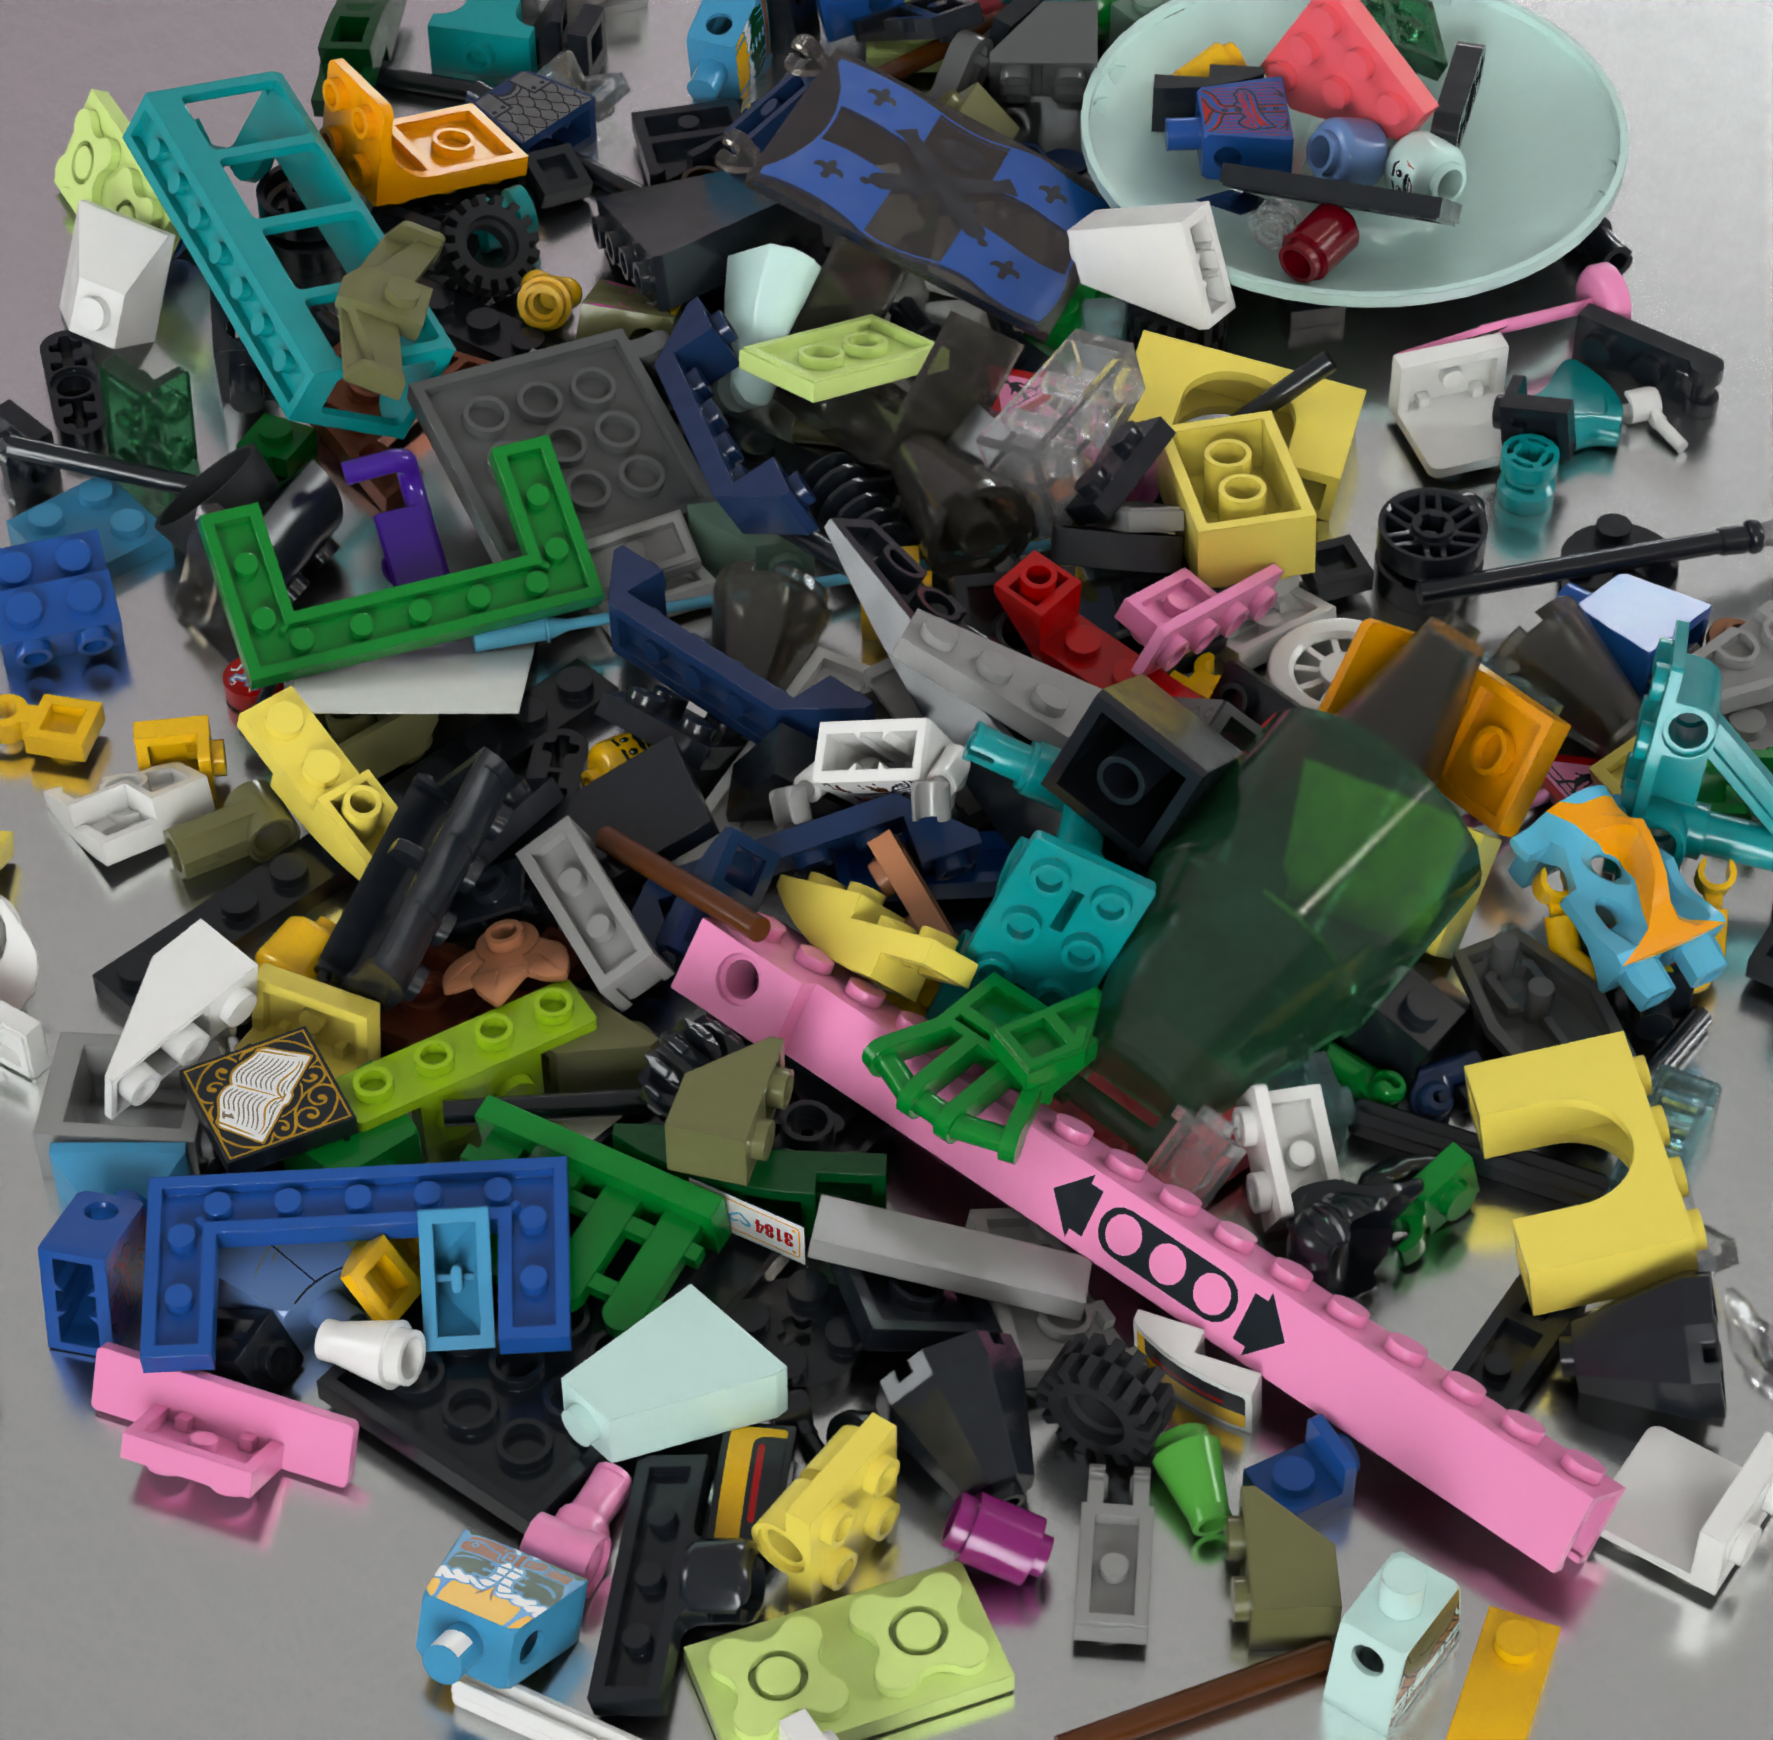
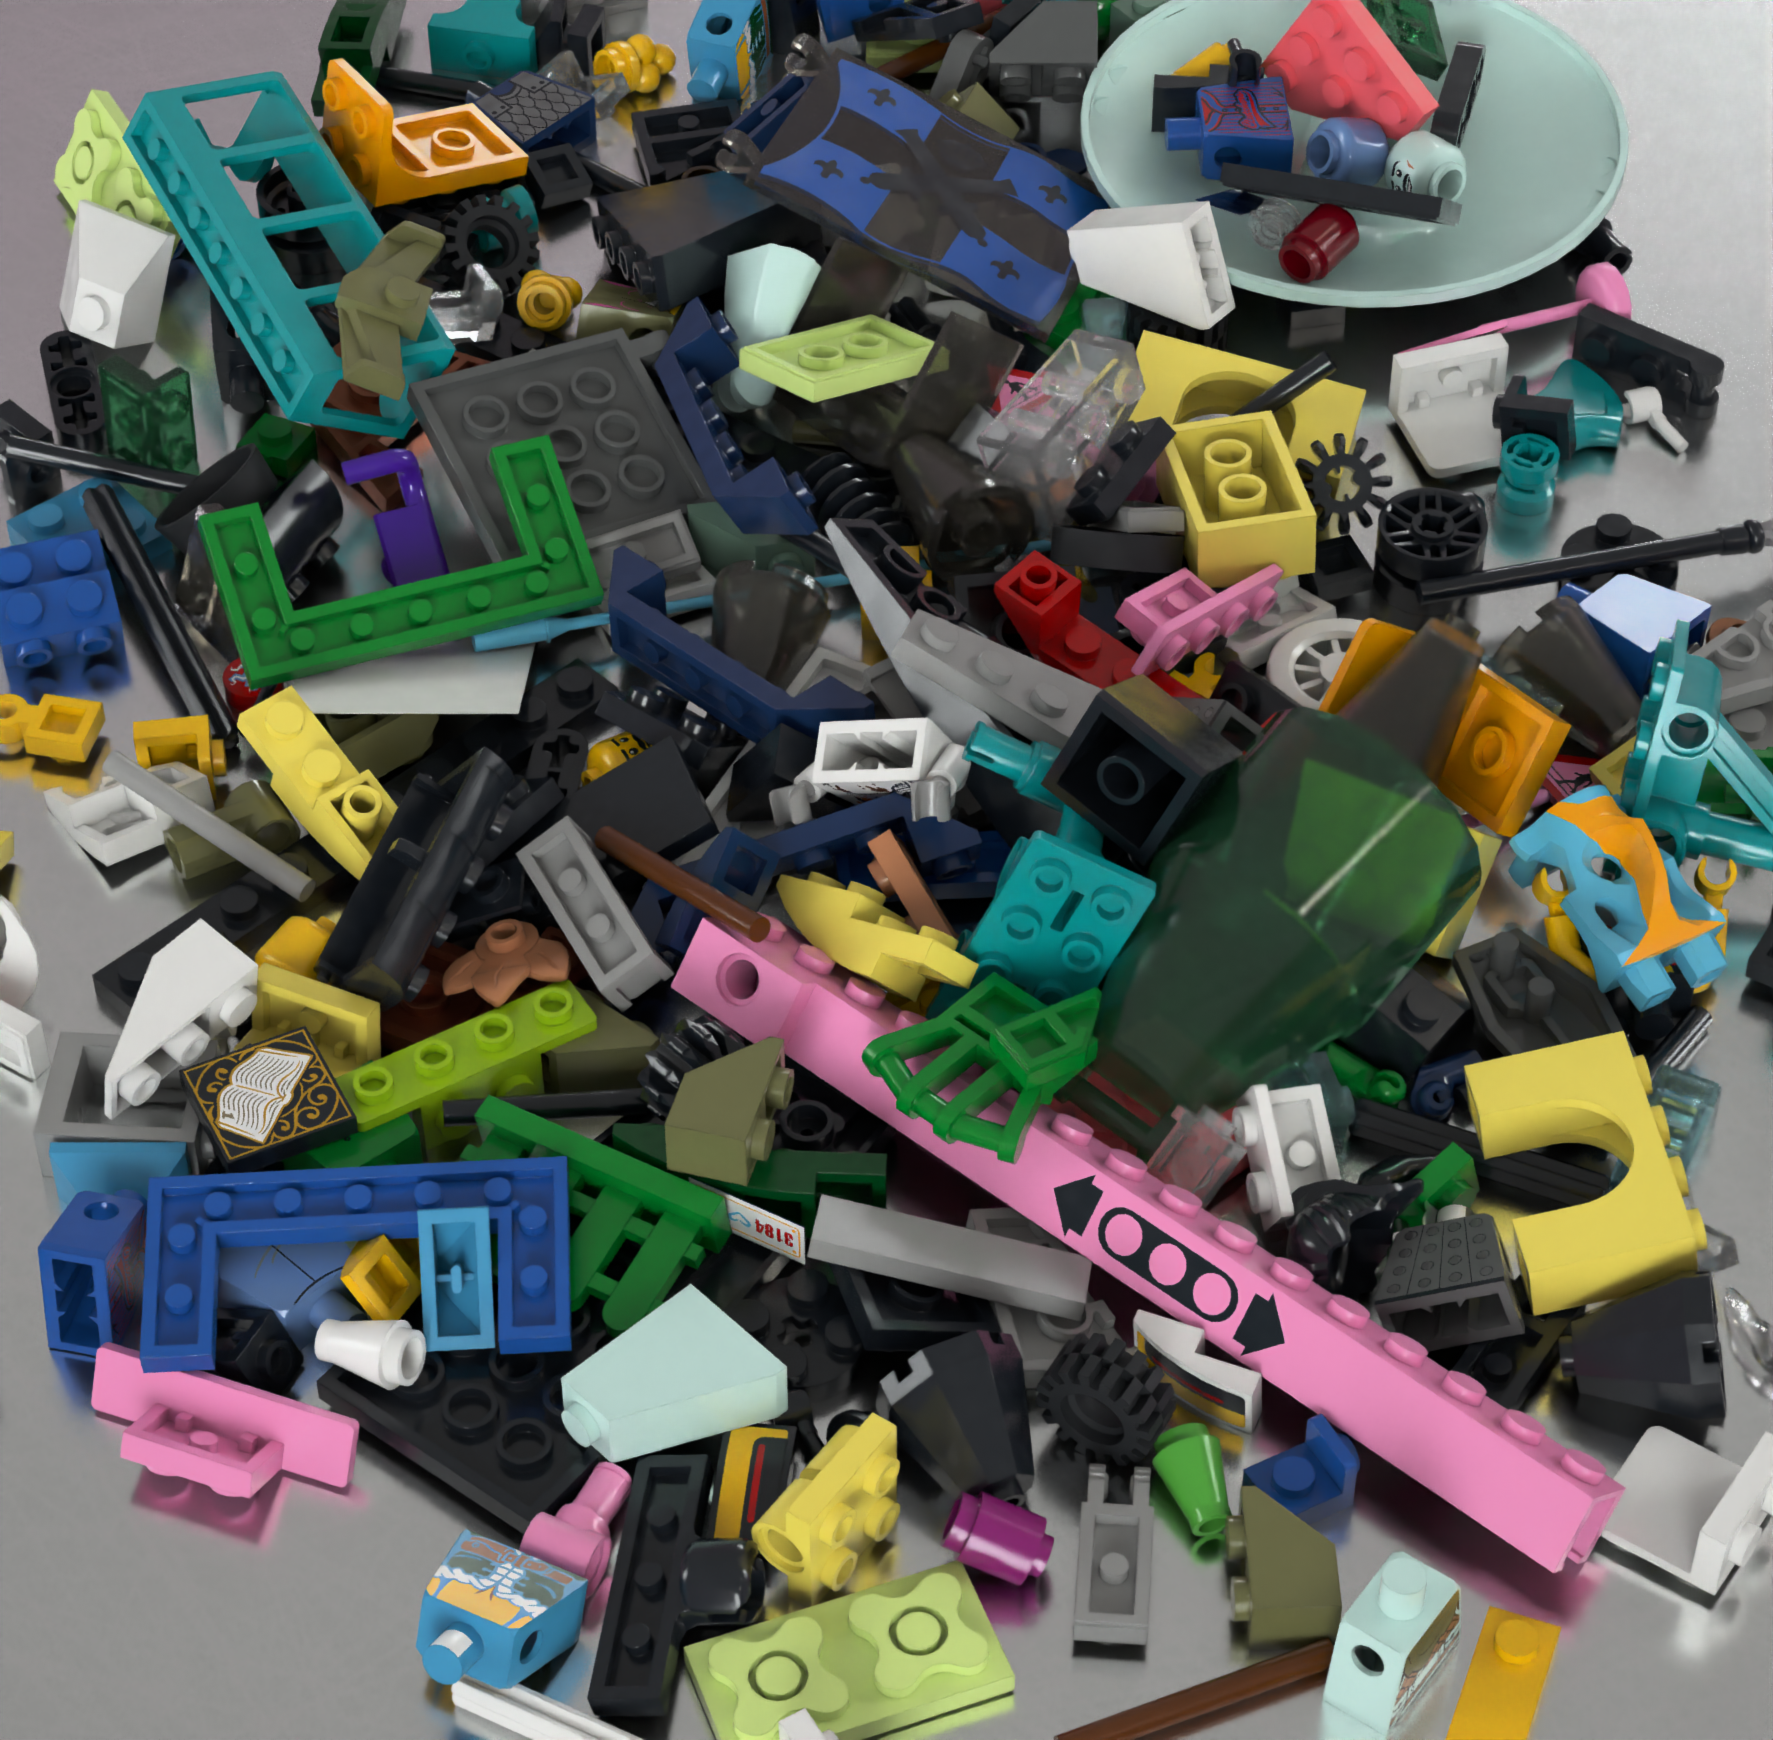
none -> black axle [82,484,239,749]
none -> light grey bar [102,750,316,902]
none -> clear bracket [429,263,503,345]
none -> yellow piece [593,34,676,95]
none -> black hand [1227,38,1262,87]
none -> black gear [1295,433,1393,535]
none -> dark grey torso [1374,1204,1525,1351]

